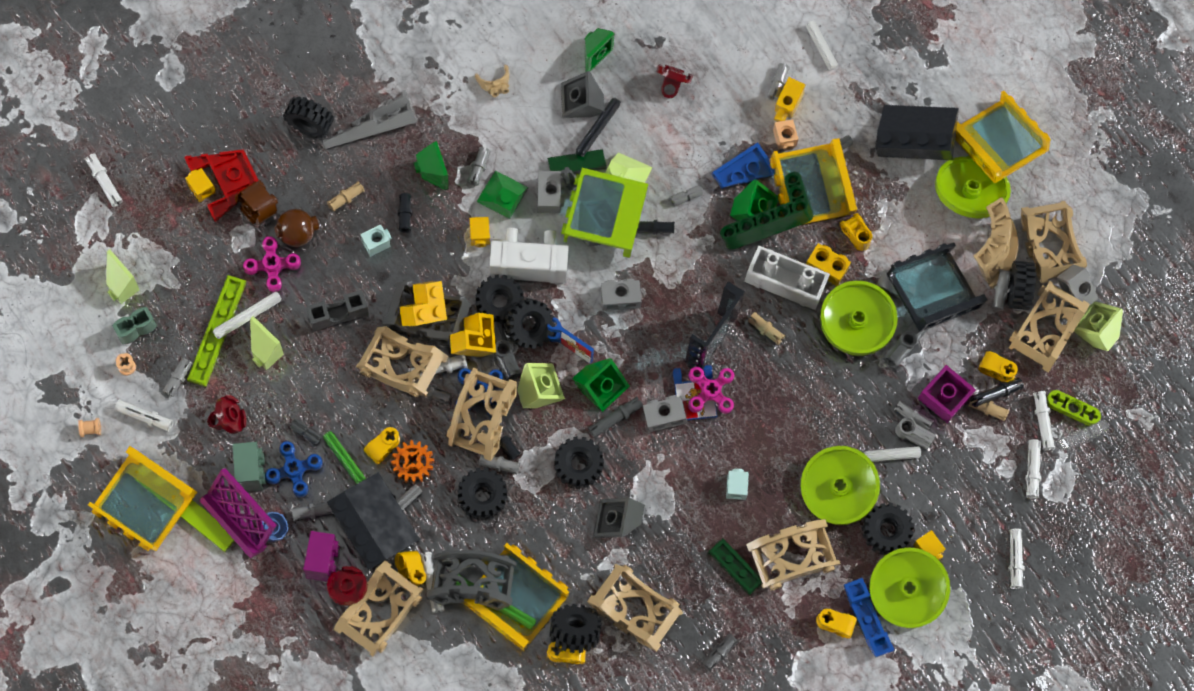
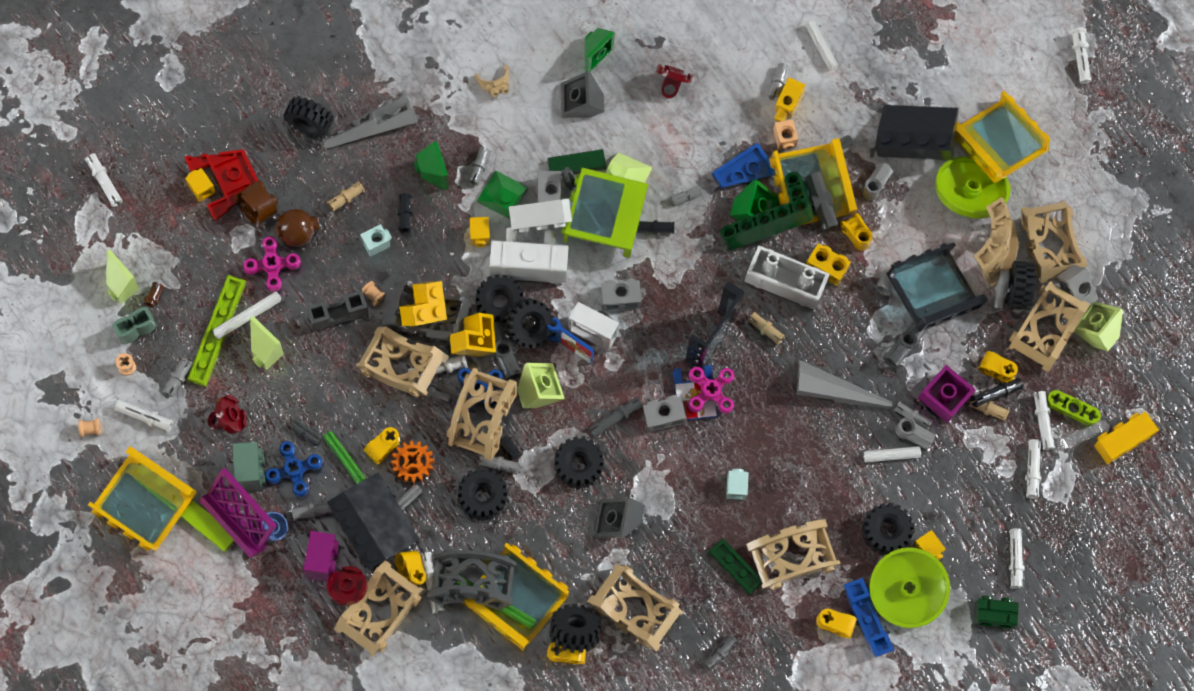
green slope [572,358,630,412] -> none
black axle [576,97,621,157] -> none
lime dish [801,446,880,525] -> none
lime dish [820,281,898,356] -> none
none -> reddish brown pin [144,282,164,308]
none -> light nougat bush [362,281,386,307]
none -> white wedge [509,199,572,232]
none -> white window [567,302,619,351]
none -> light grey wedge [796,360,893,409]
none -> dark grey piece [804,172,838,231]
none -> light grey piece [862,163,893,201]
none -> dark green brick [974,596,1019,629]
none -> white pin [1070,27,1091,84]
none -> yellow brick [1094,411,1159,465]

